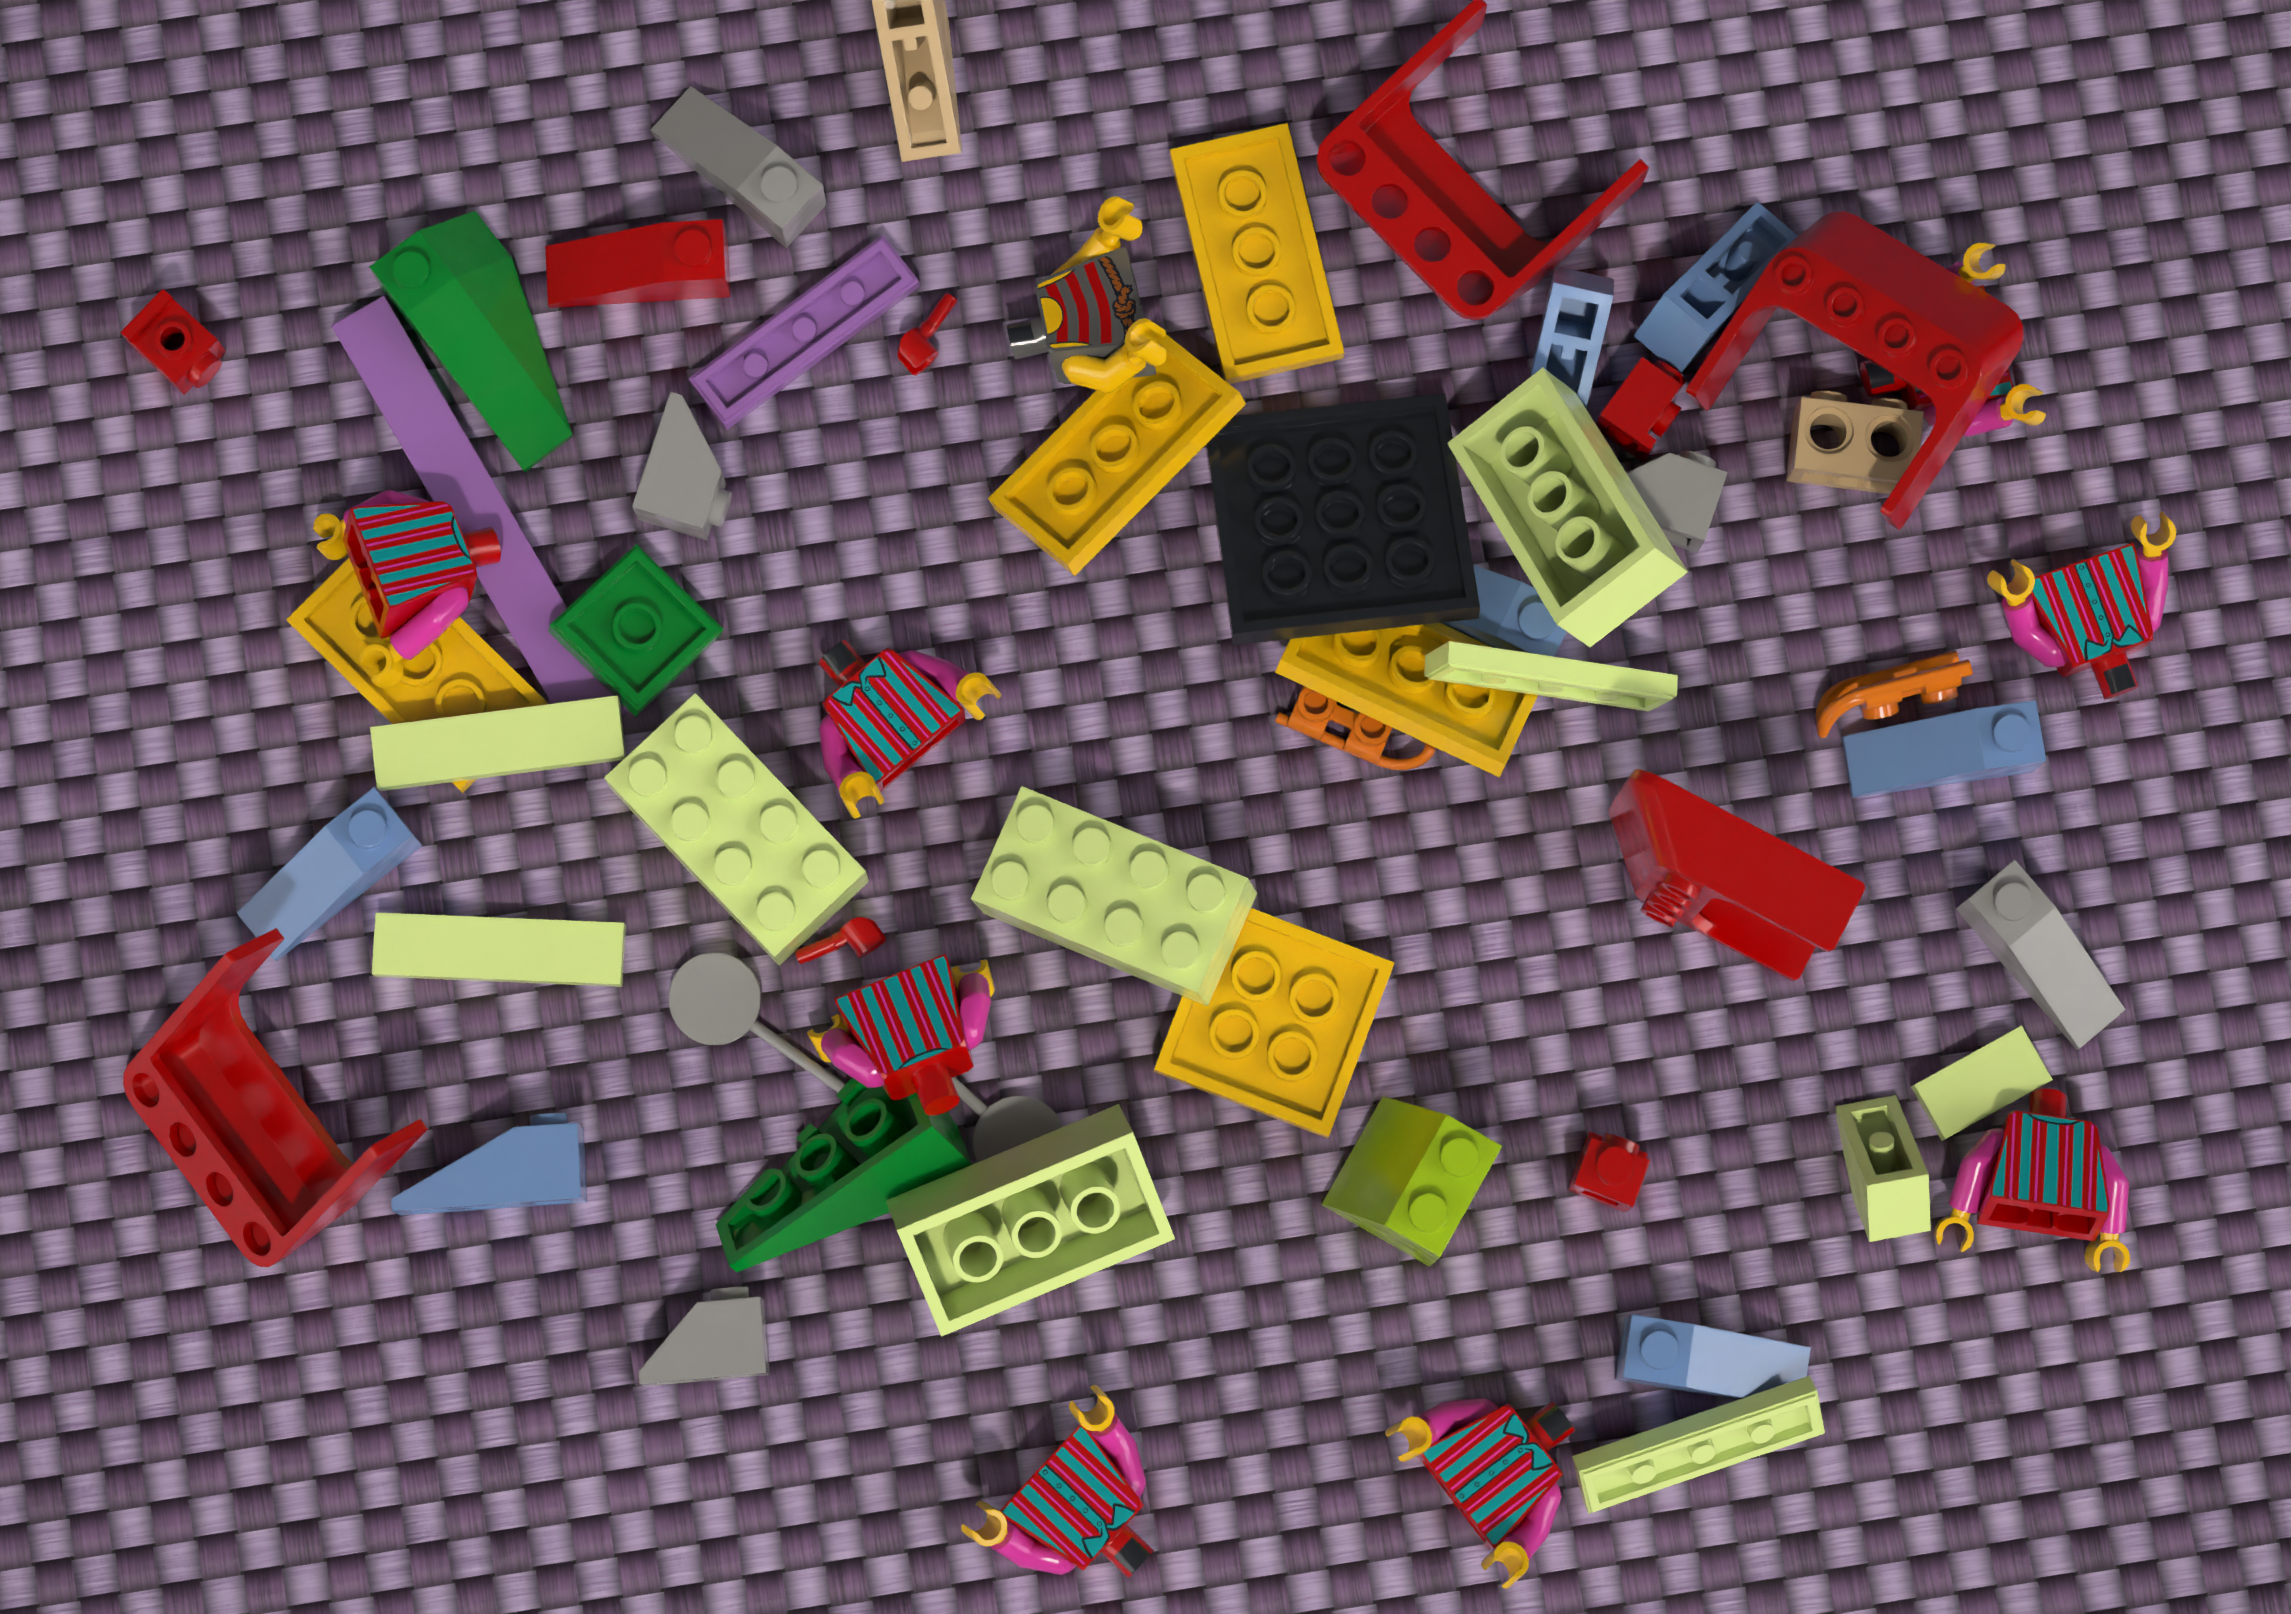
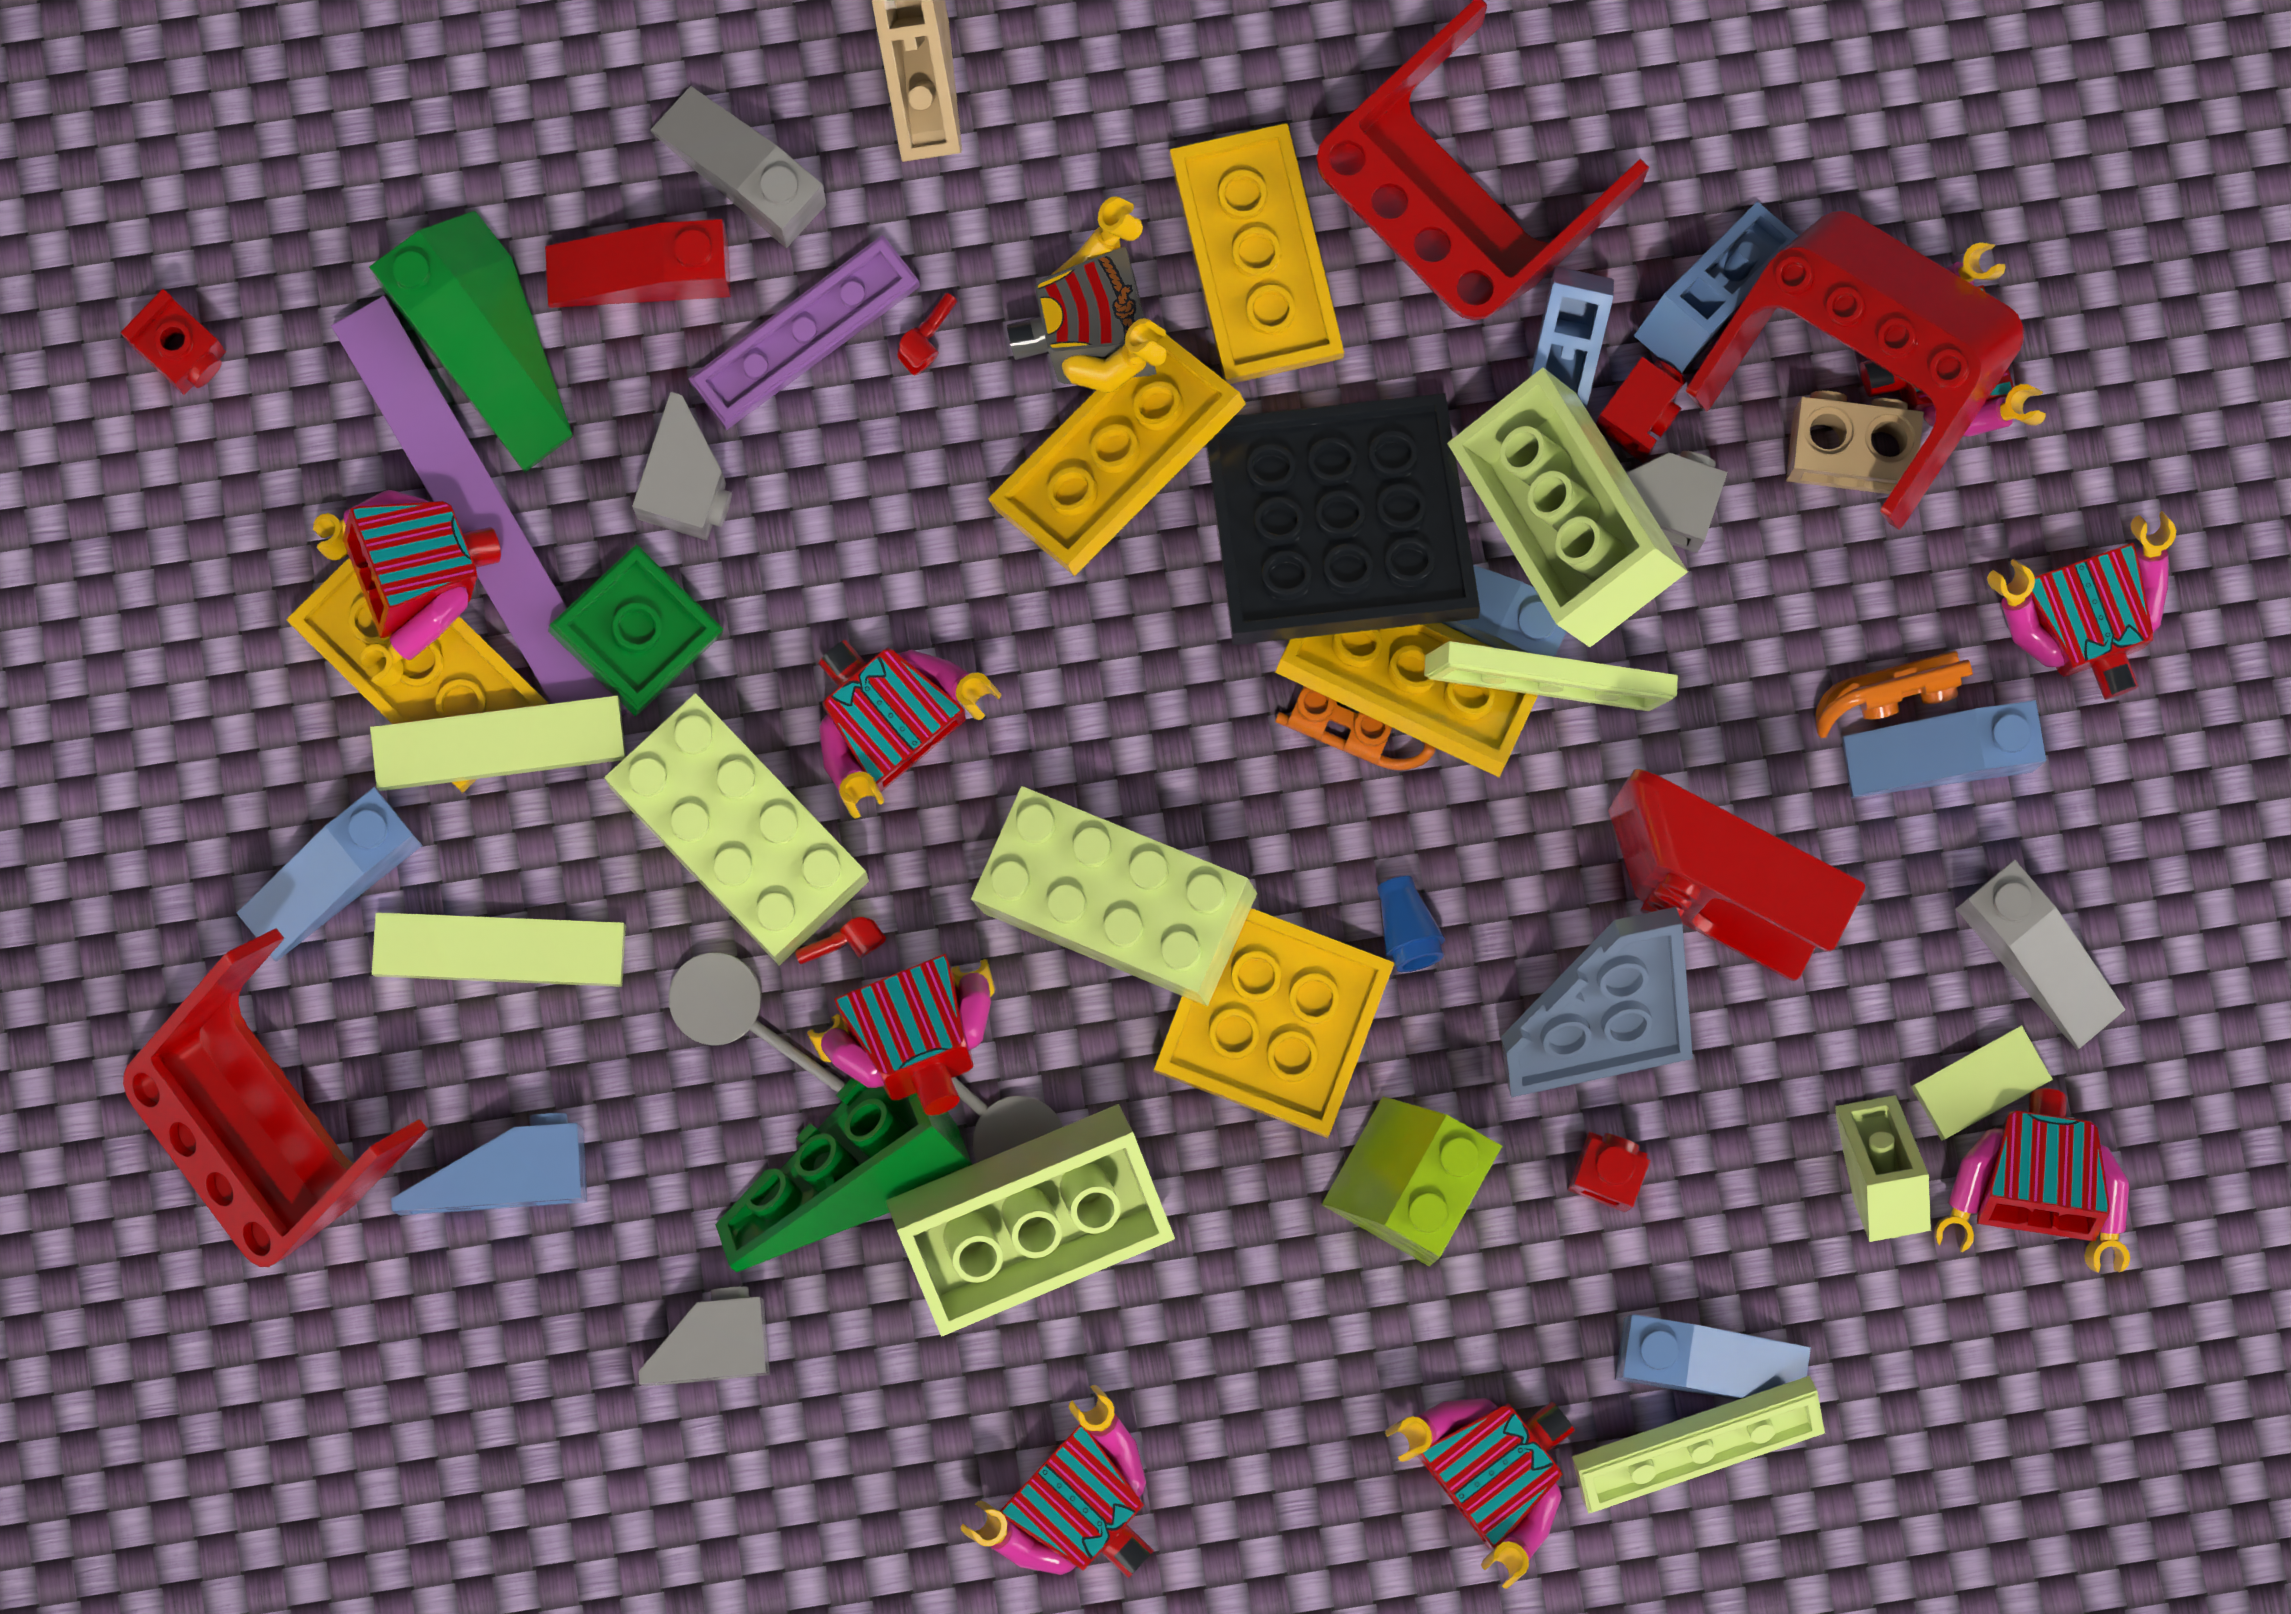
none -> blue cone [1377,876,1445,972]
none -> sand blue plate [1501,907,1693,1098]

